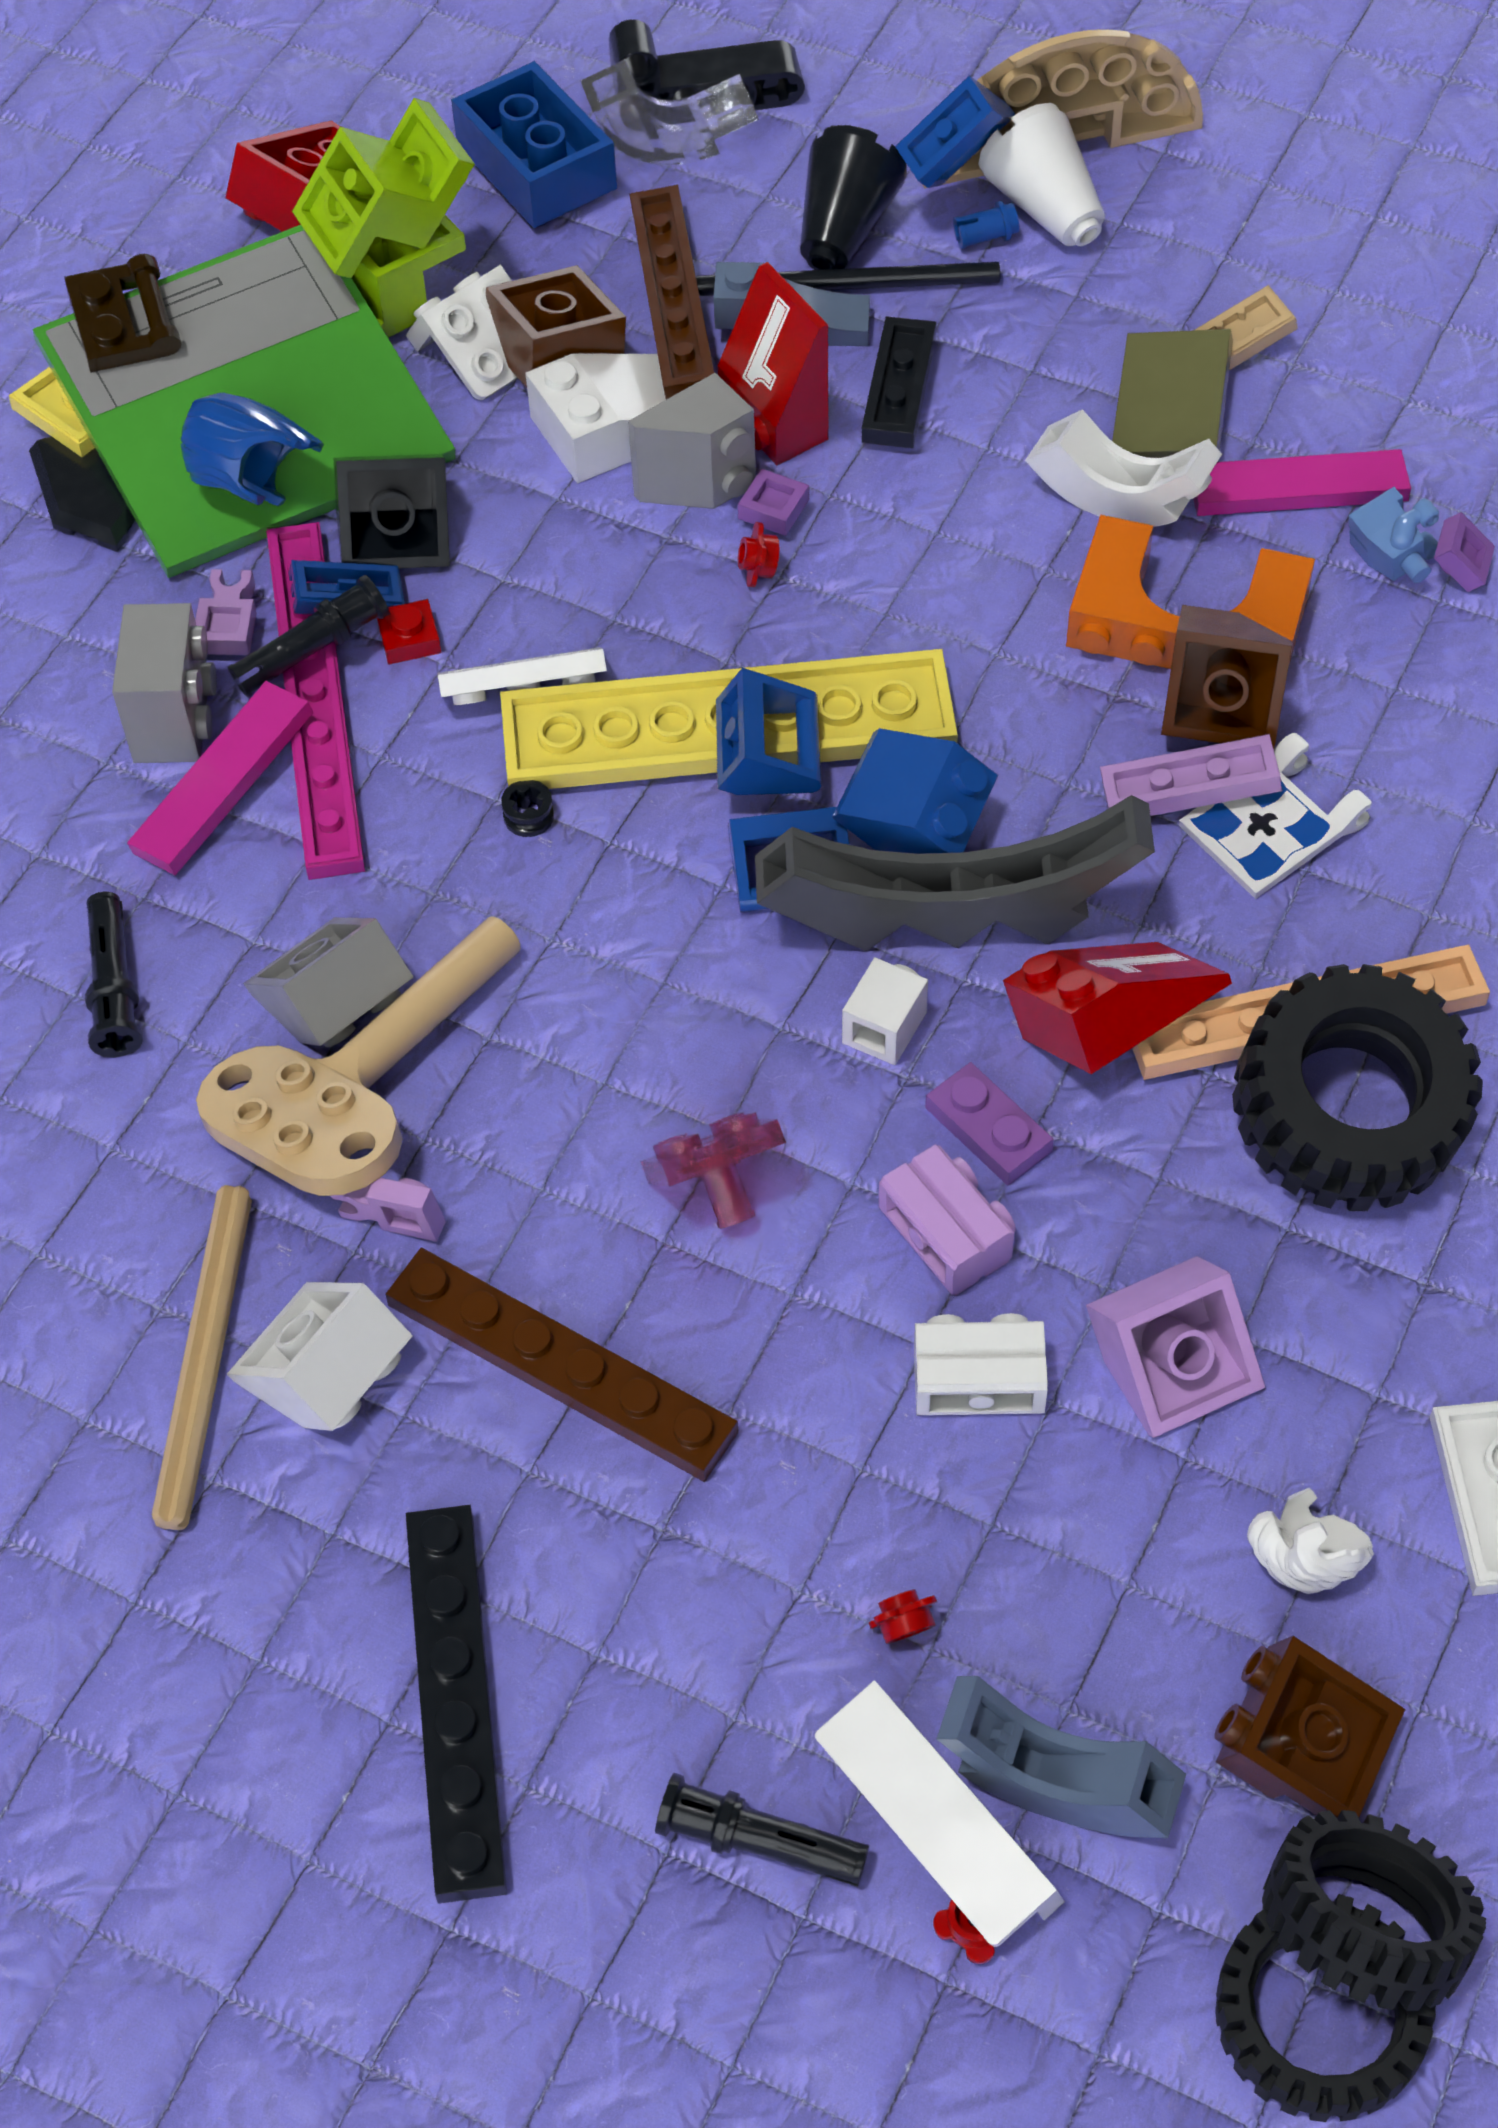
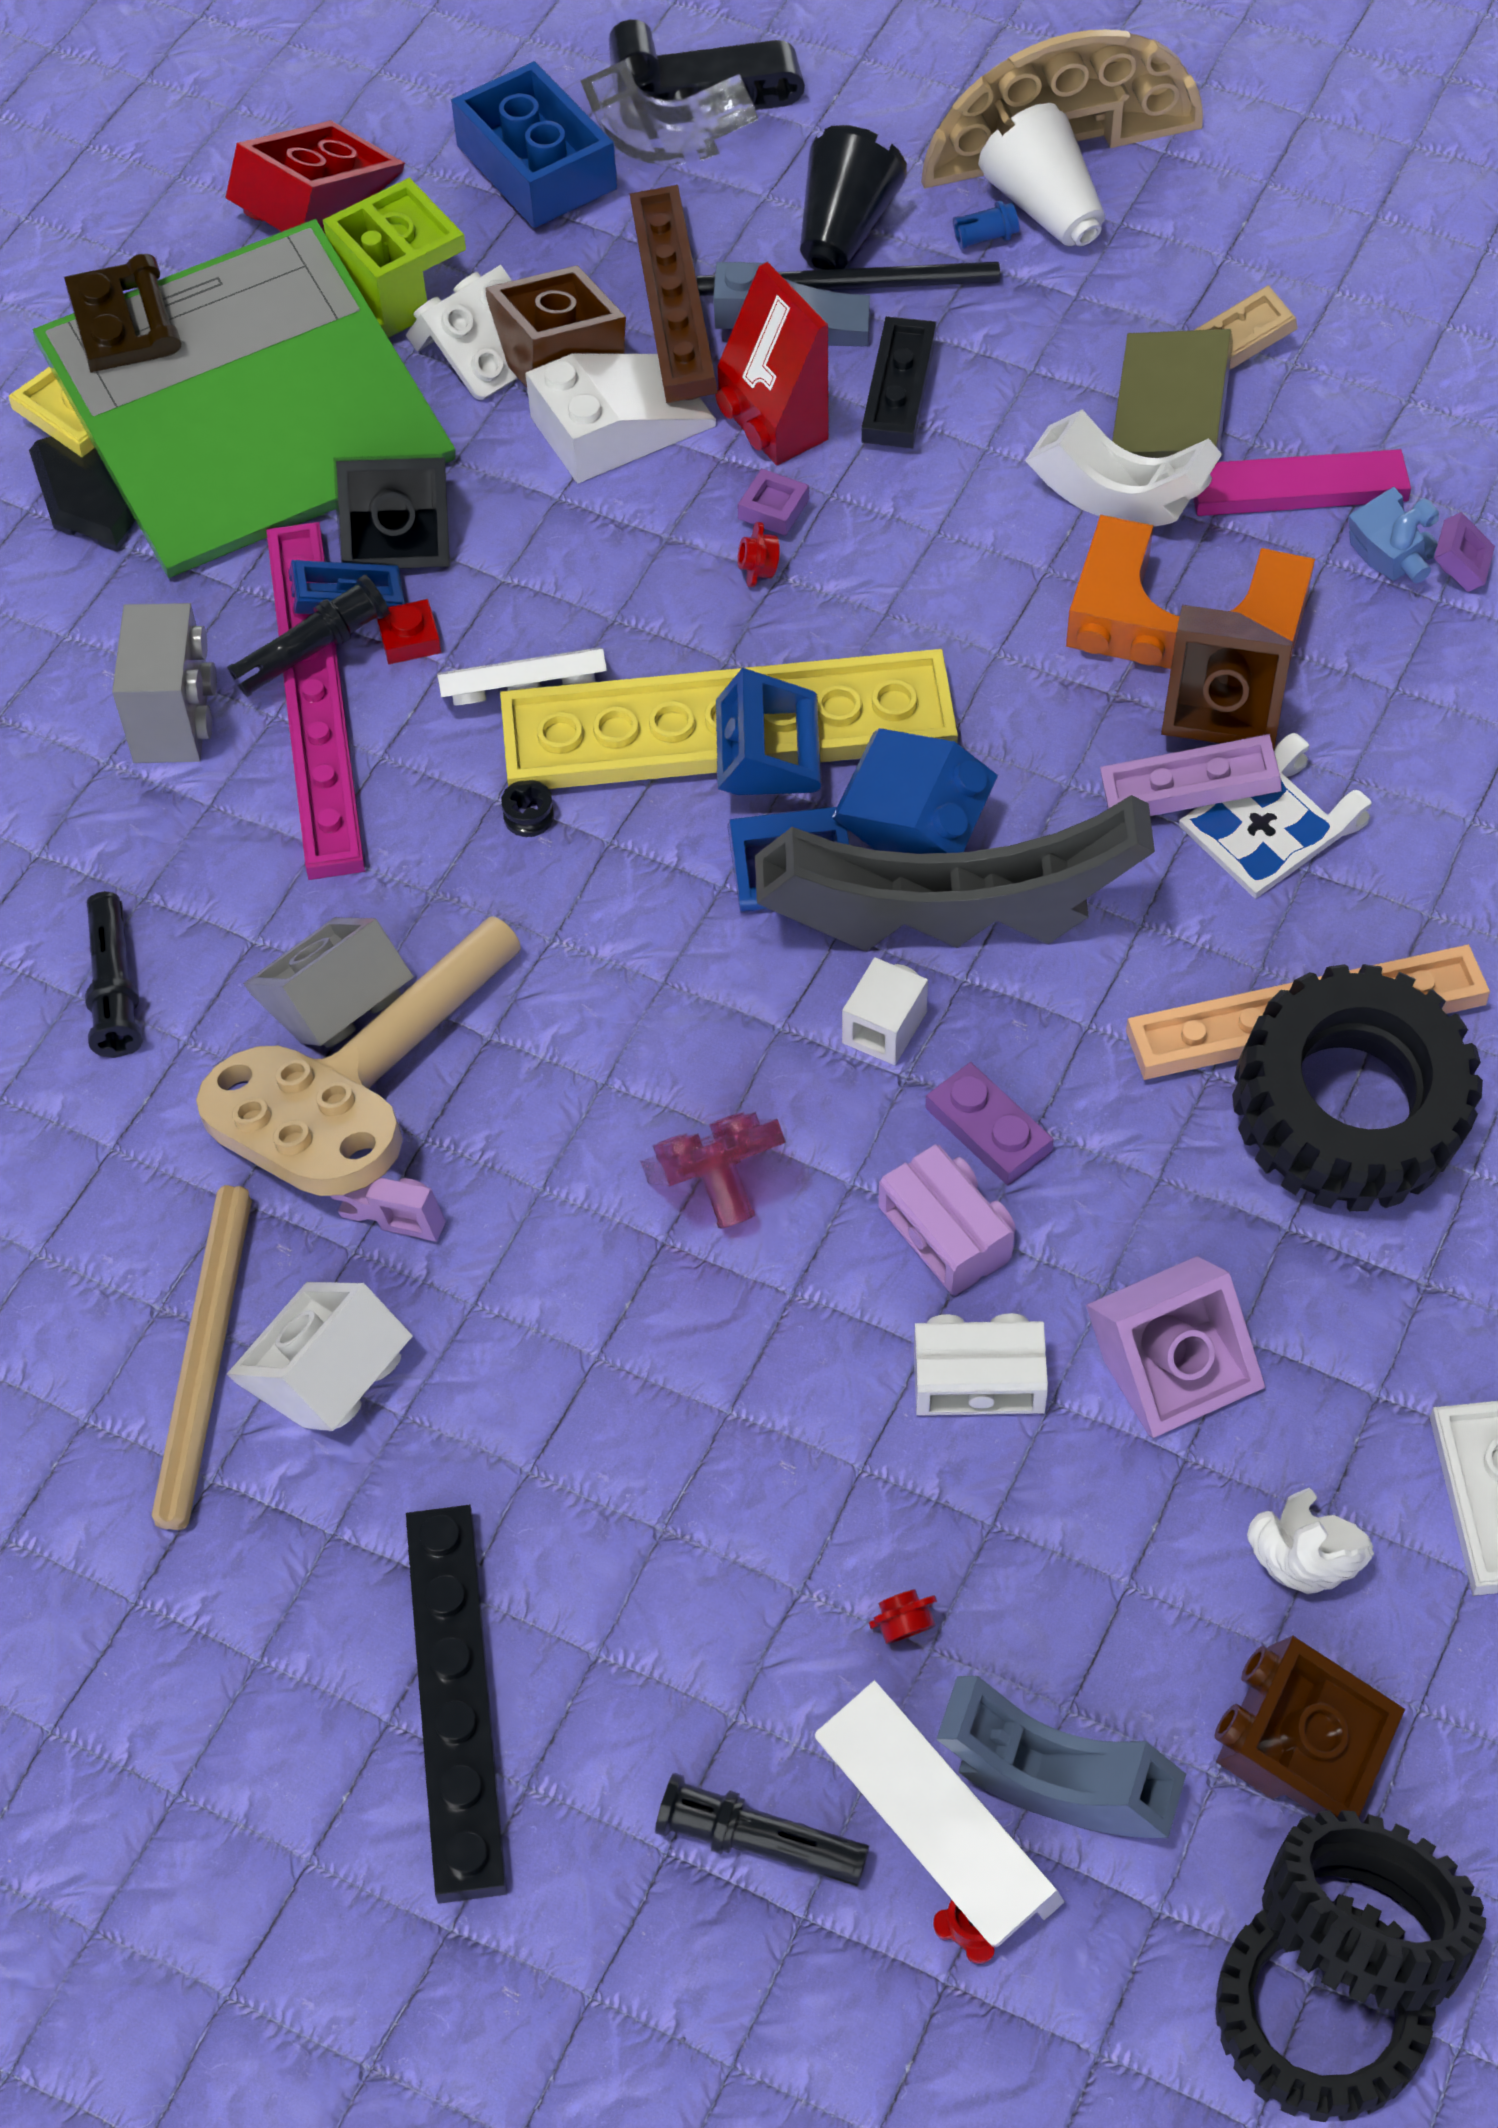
dark pink tile [127,681,313,876] -> none
blue hair [180,393,324,506] -> none
lavender plate [195,569,257,655] -> none
lime bracket [292,98,475,278] -> none
reddish brown plate [385,1247,738,1482] -> none
light grey slope [628,373,756,509] -> none
blue tile [895,75,1015,188] -> none
red slope [1003,942,1232,1074] -> none

